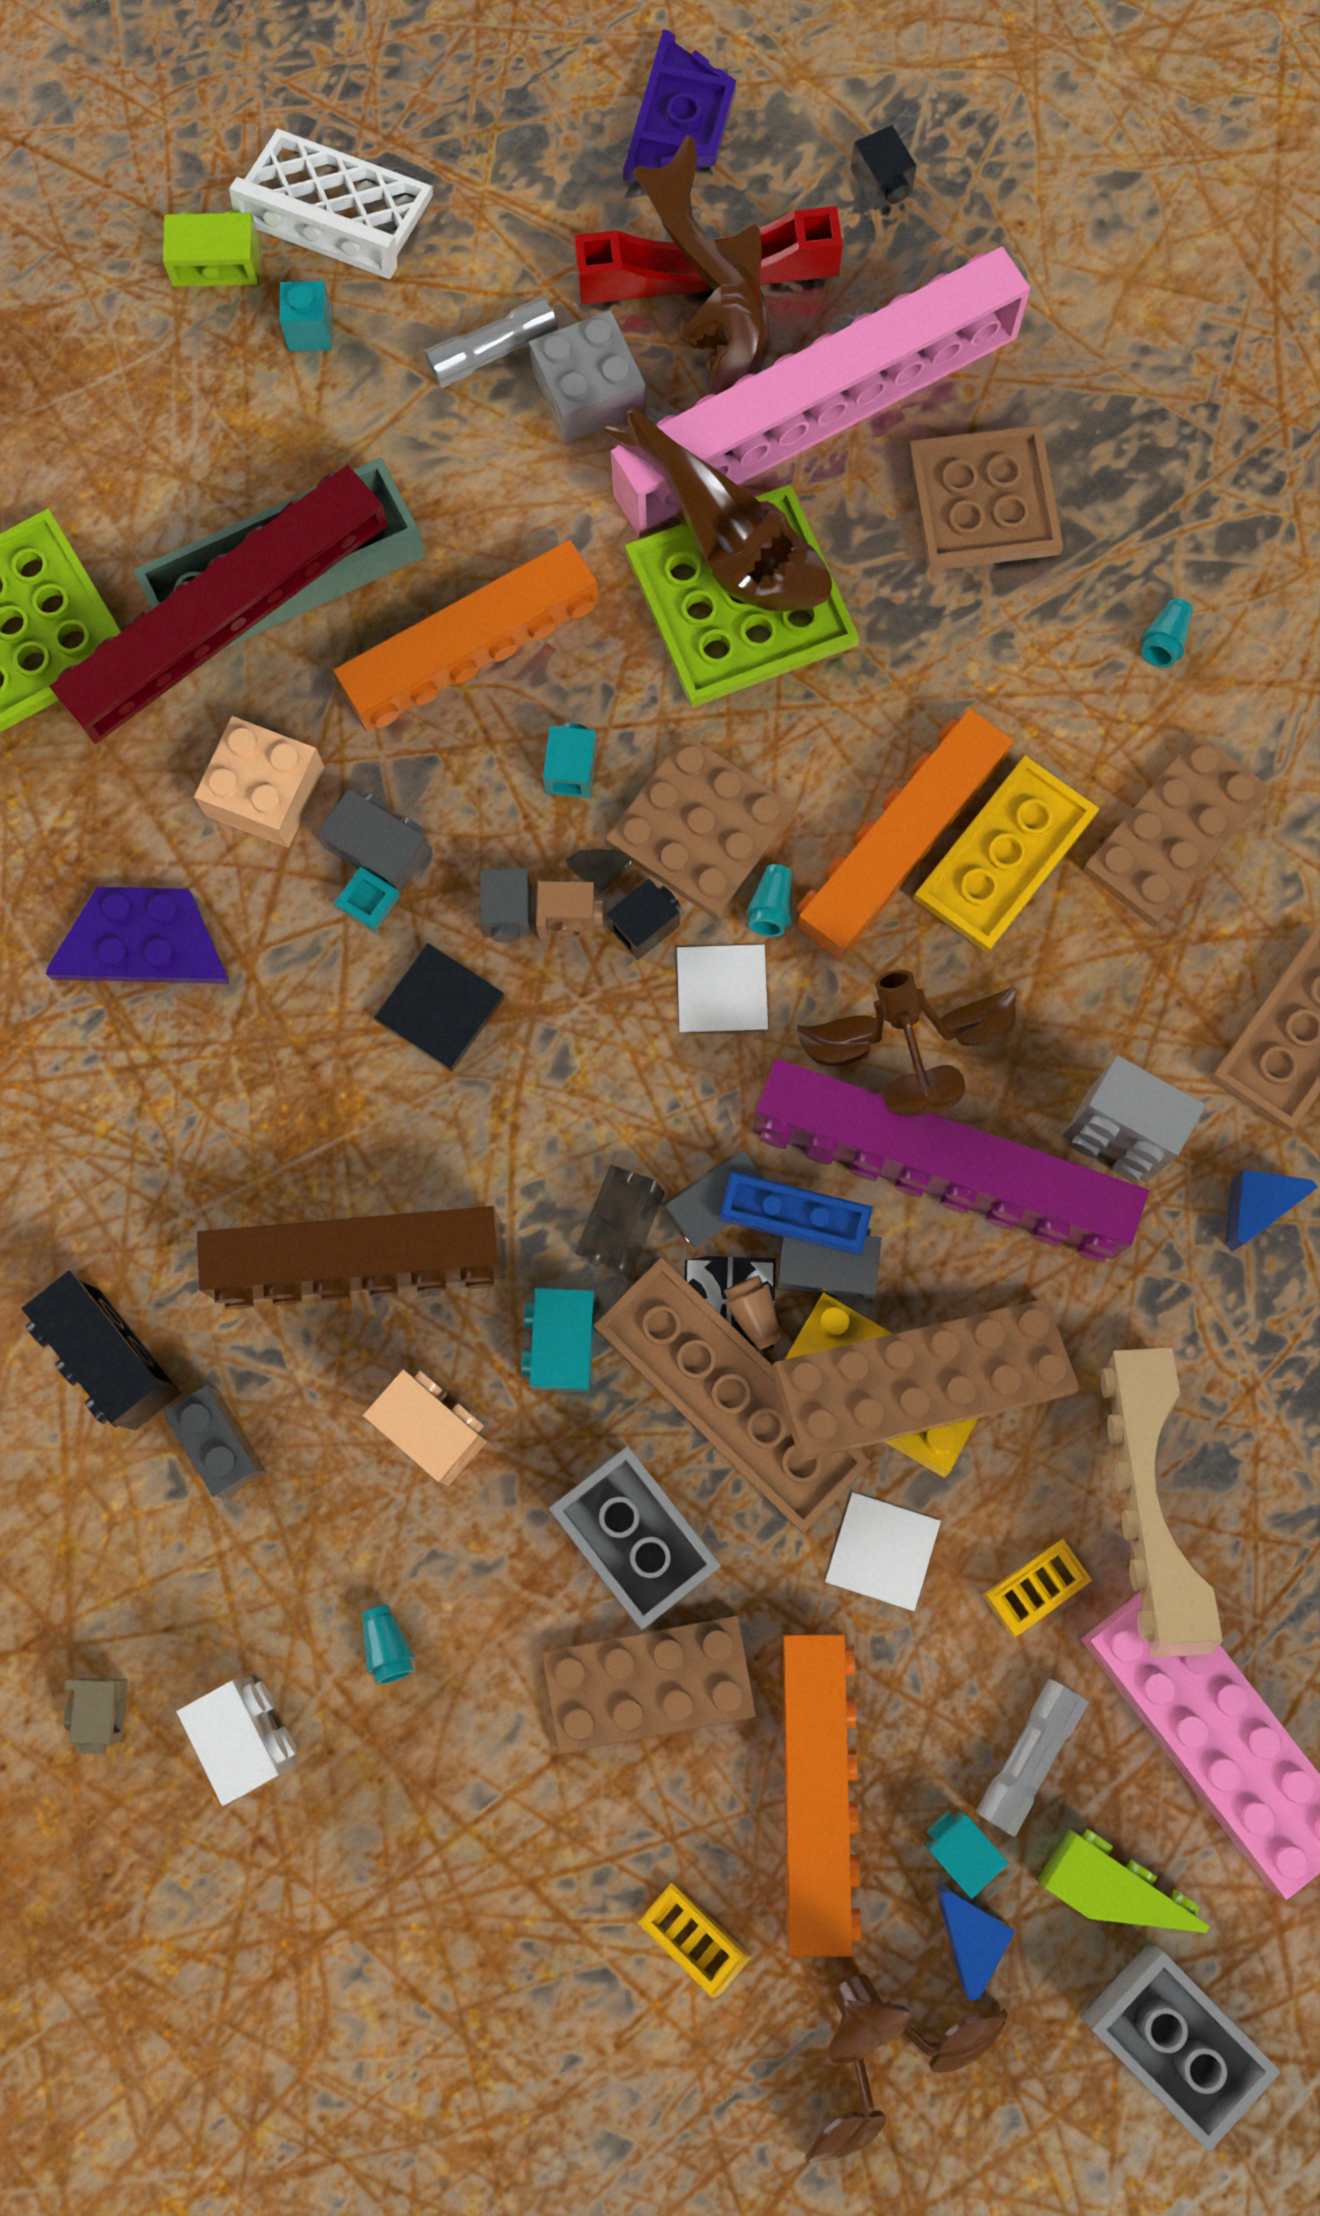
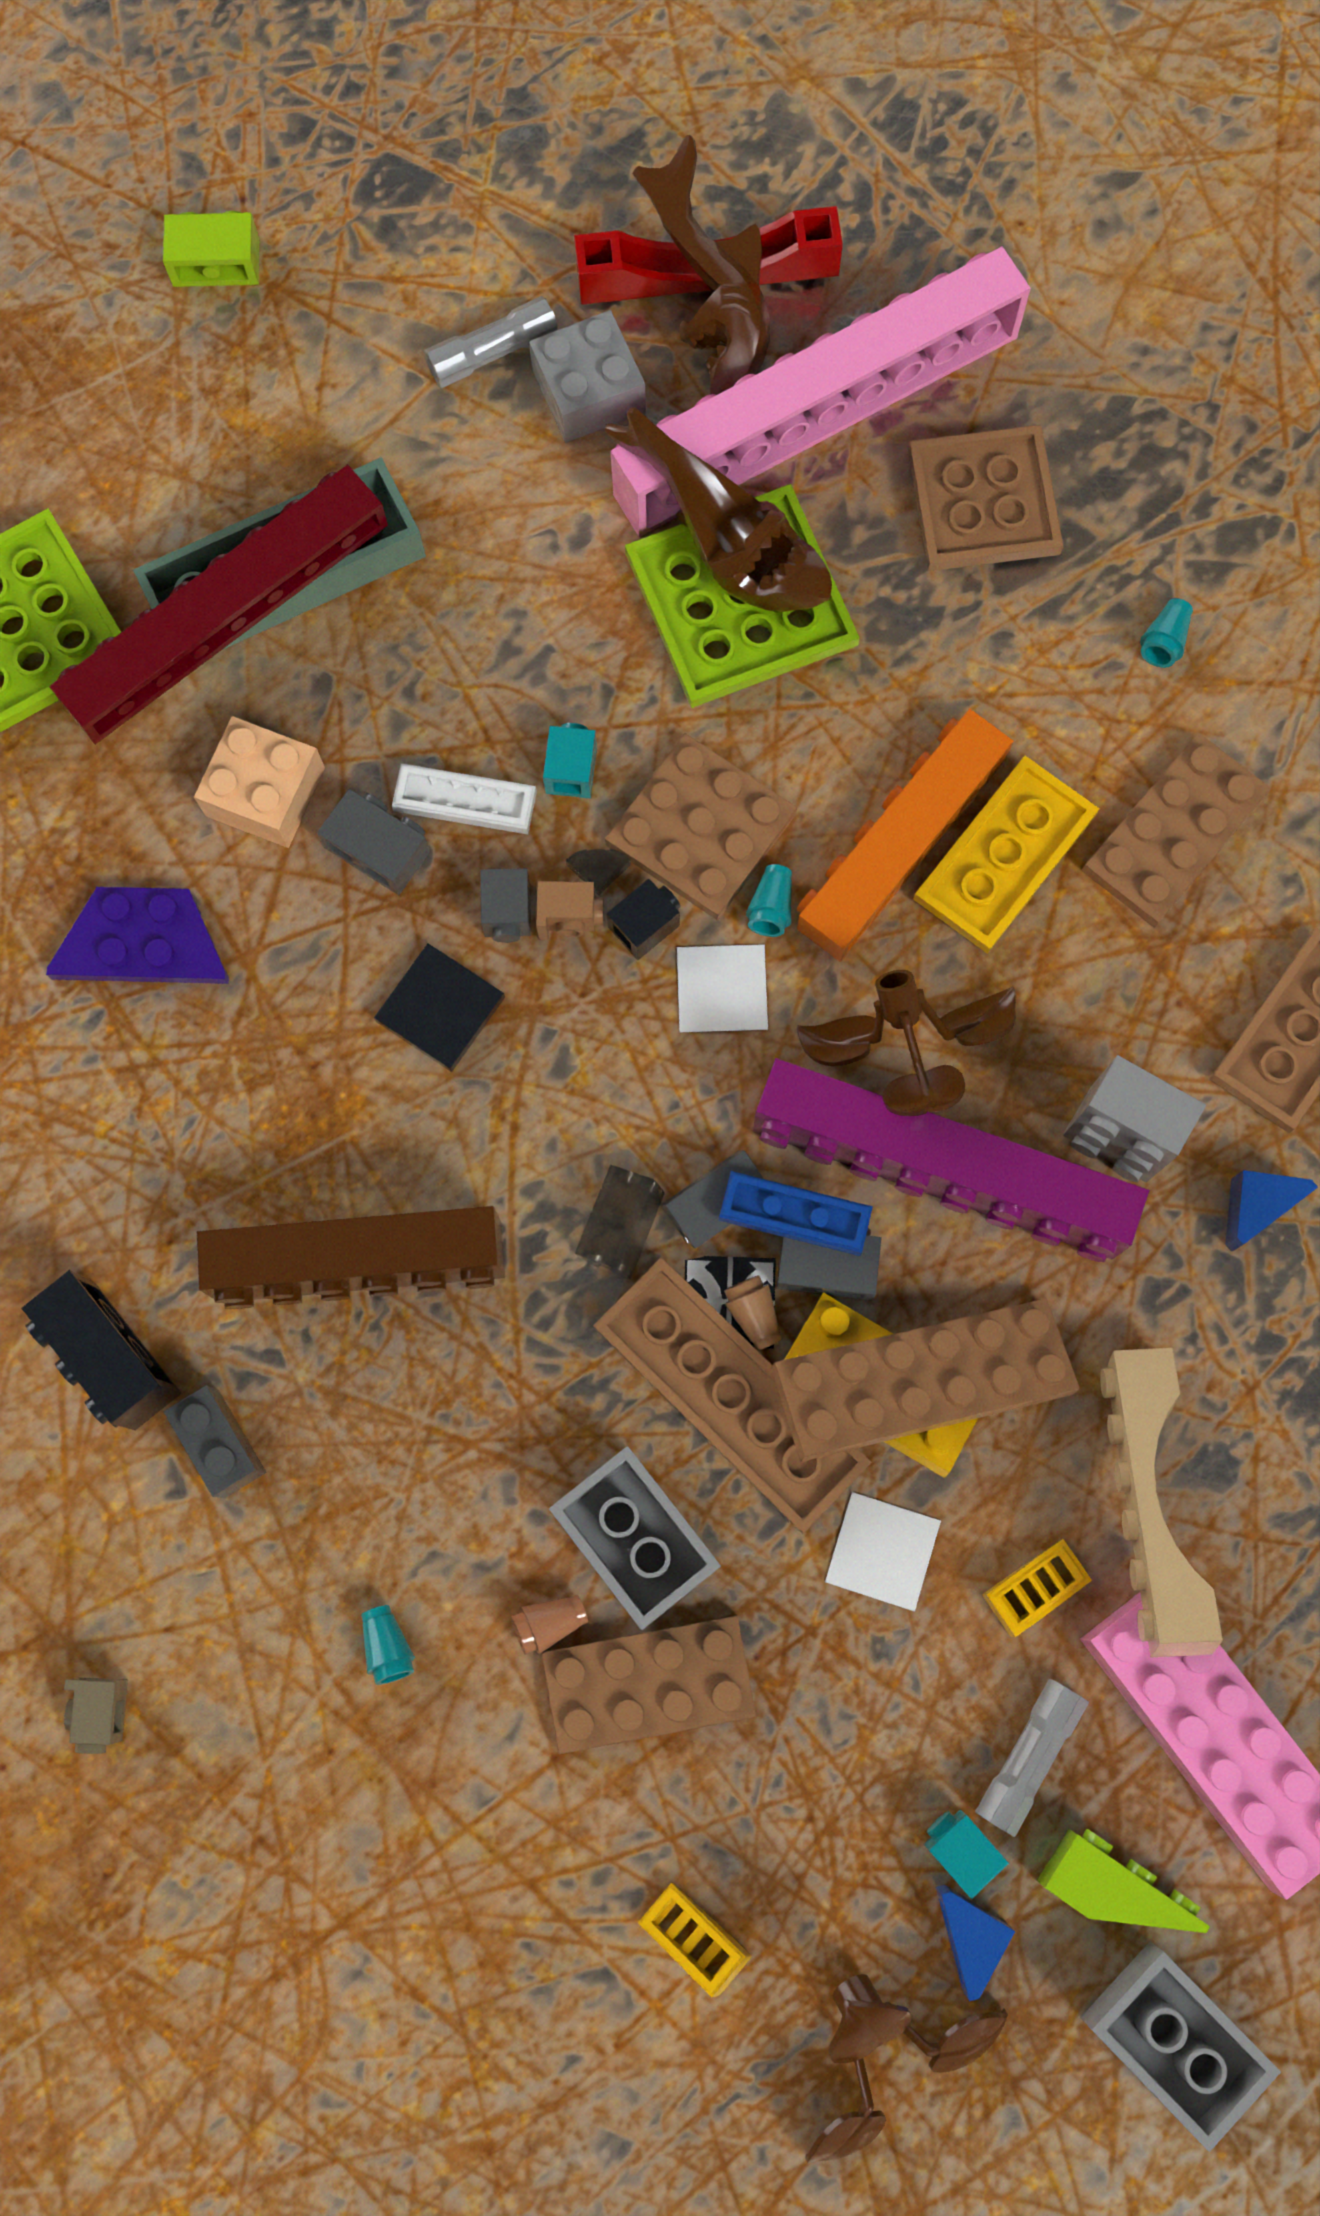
white brick [176,1676,297,1806] -> none
white fence [229,129,433,279] -> none
teal brick [279,281,333,351] -> none
orange brick [333,539,599,731] -> none
teal plate [334,866,401,933] -> none
light nougat brick [363,1369,487,1486] -> none
teal brick [521,1288,596,1393] -> none
dark purple wing [623,29,736,182] -> none
orange brick [782,1634,861,1957] -> none
black brick [851,125,917,210] -> none
none -> white plate [392,763,537,834]
none -> nougat cone [511,1595,588,1654]

